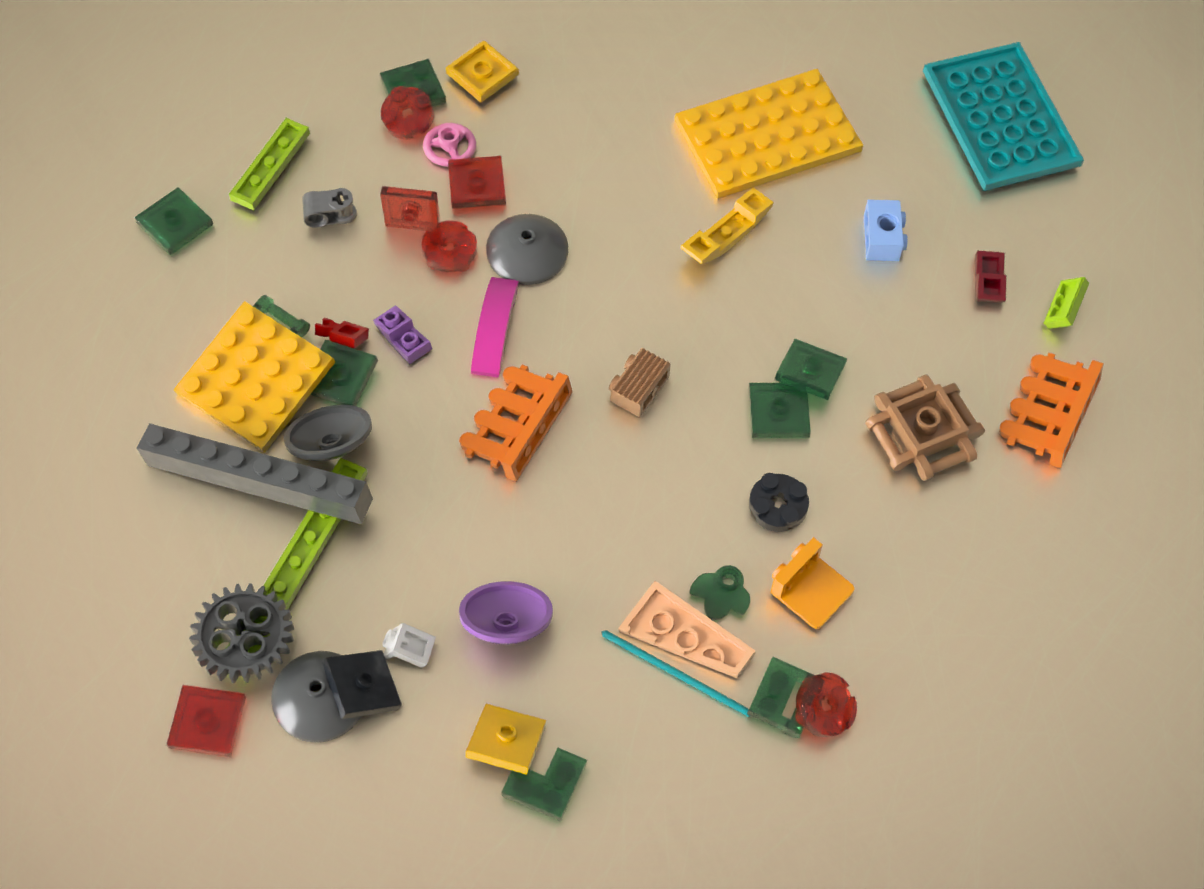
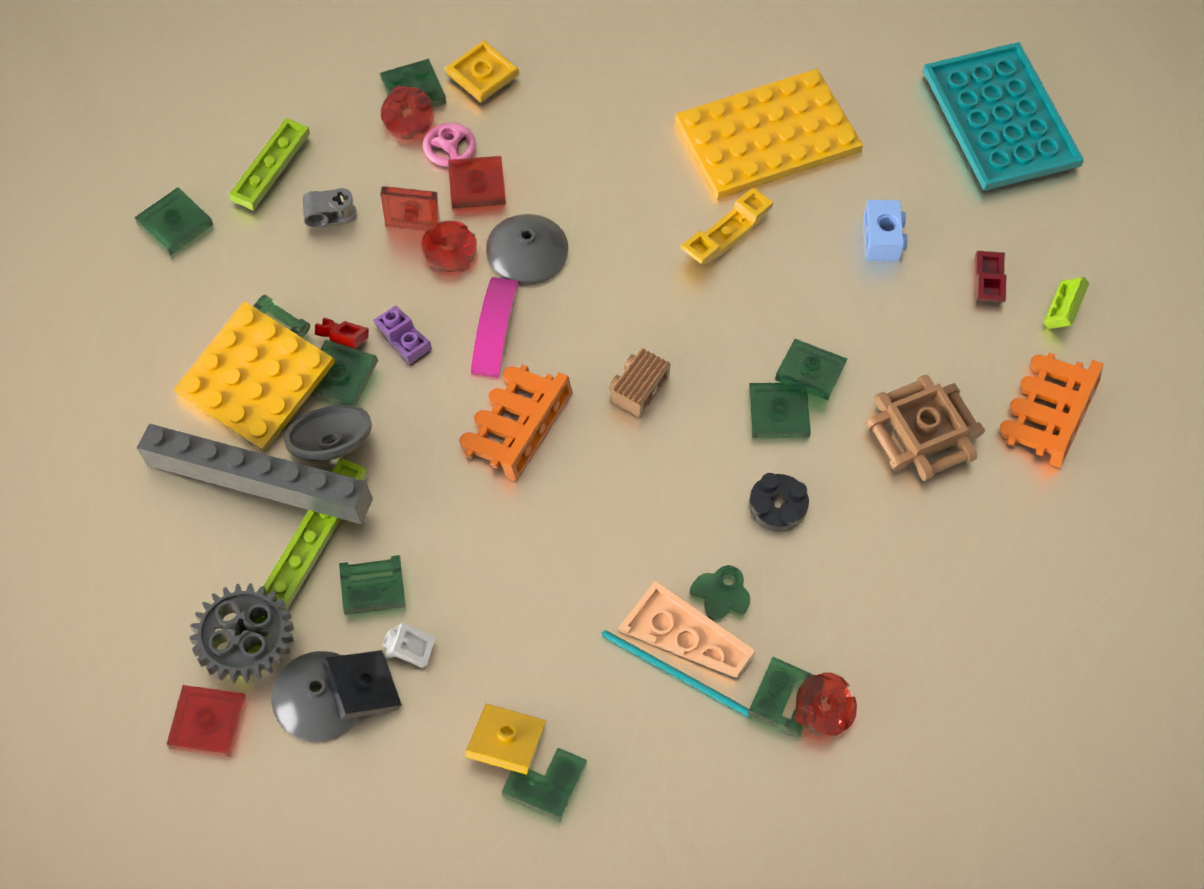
medium lavender dish [459,581,553,644] -> none
light orange bracket [770,537,854,629] -> none
none -> clear green plate [339,555,406,615]

